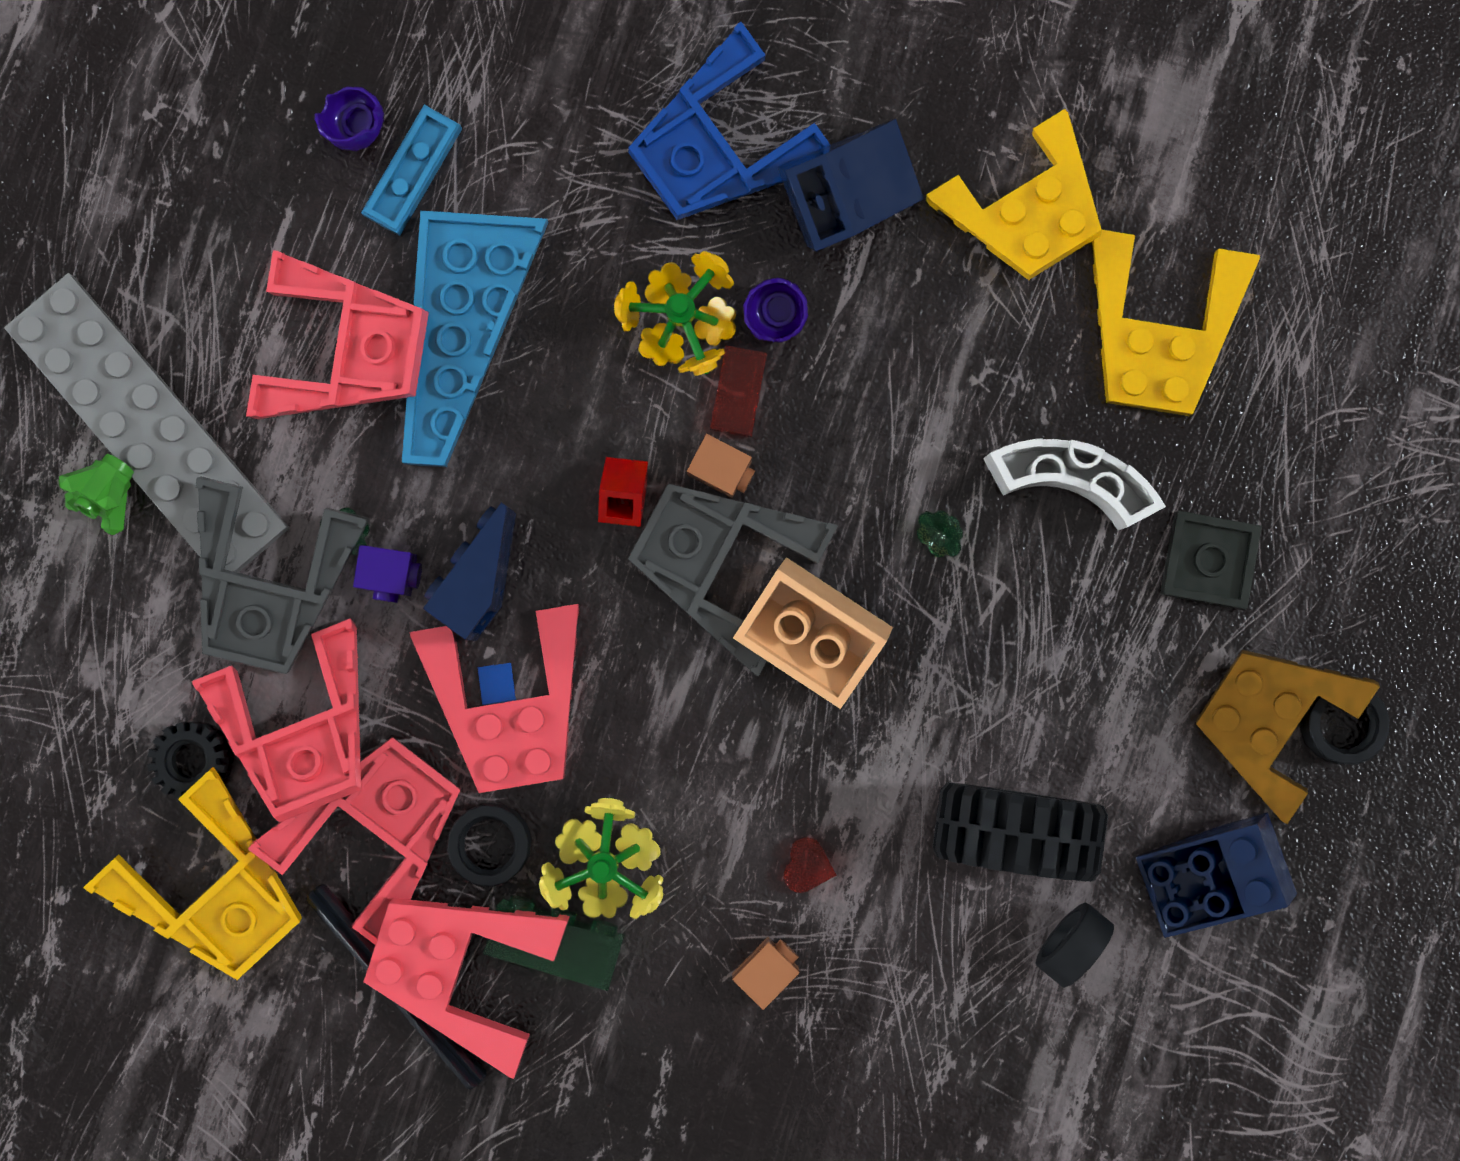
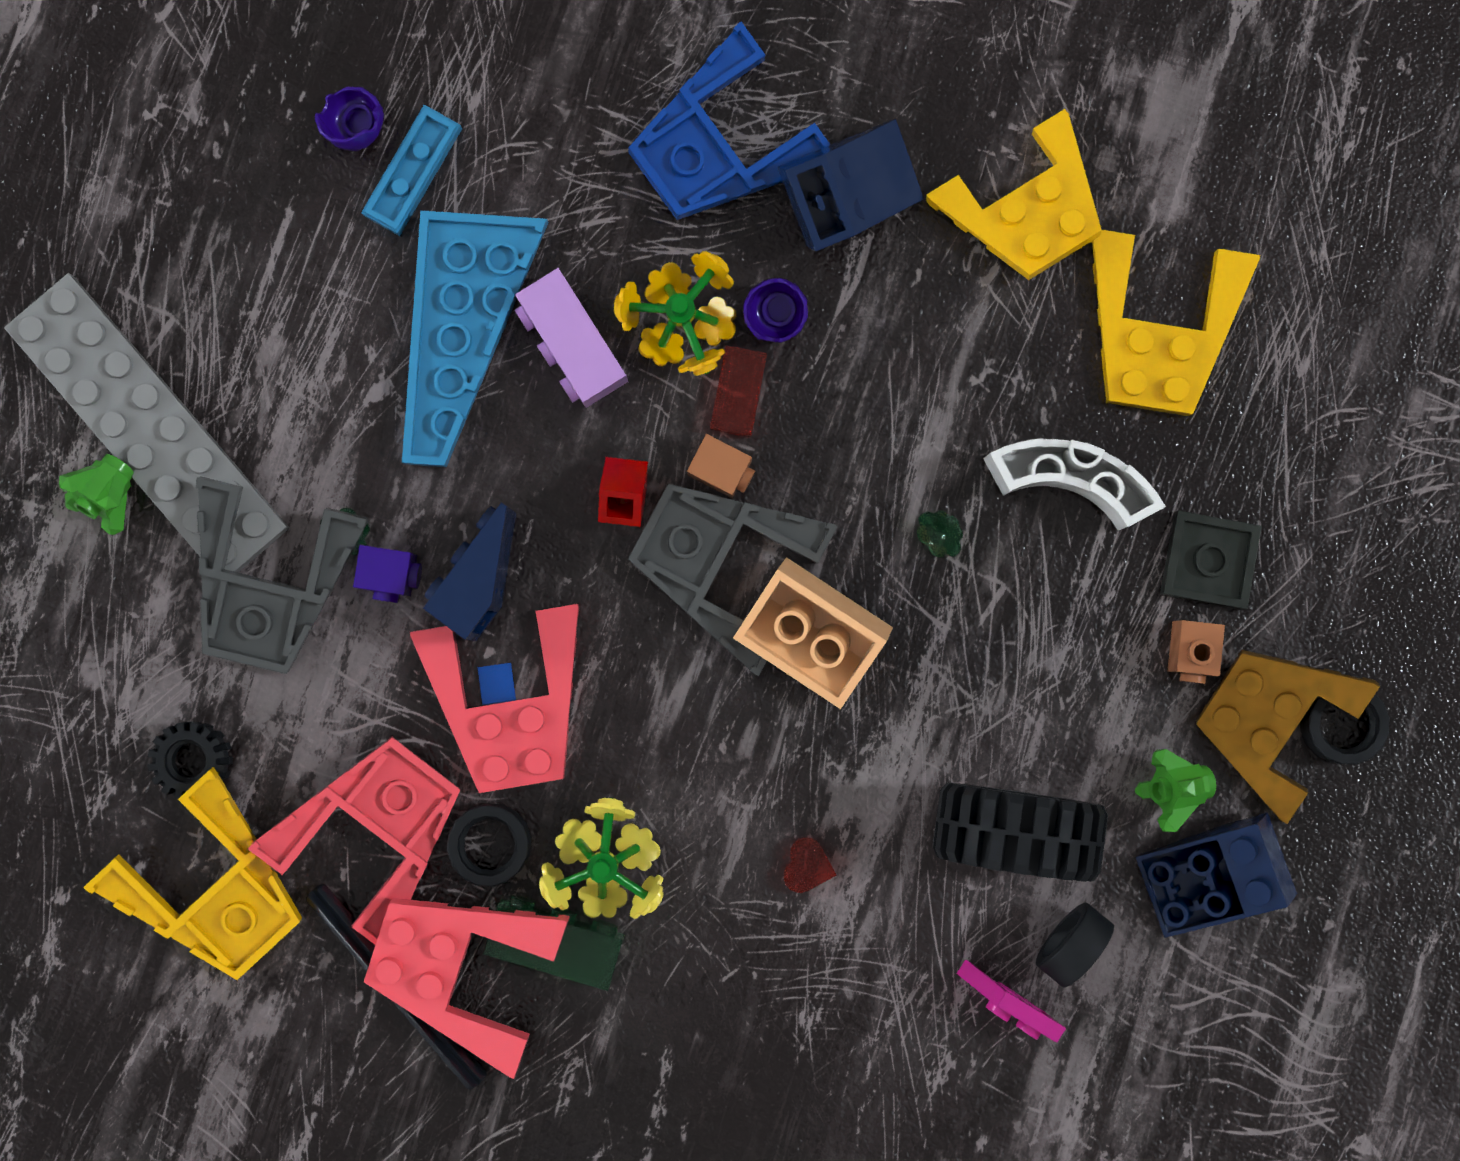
coral wing [192,618,361,822] -> none
coral wing [246,250,429,419] -> none
nougat brick [732,937,800,1010] -> none
none -> lavender brick [515,268,628,408]
none -> dark pink wing [956,960,1066,1043]
none -> bright green rock [1135,749,1216,832]
none -> nougat brick [1167,620,1225,684]

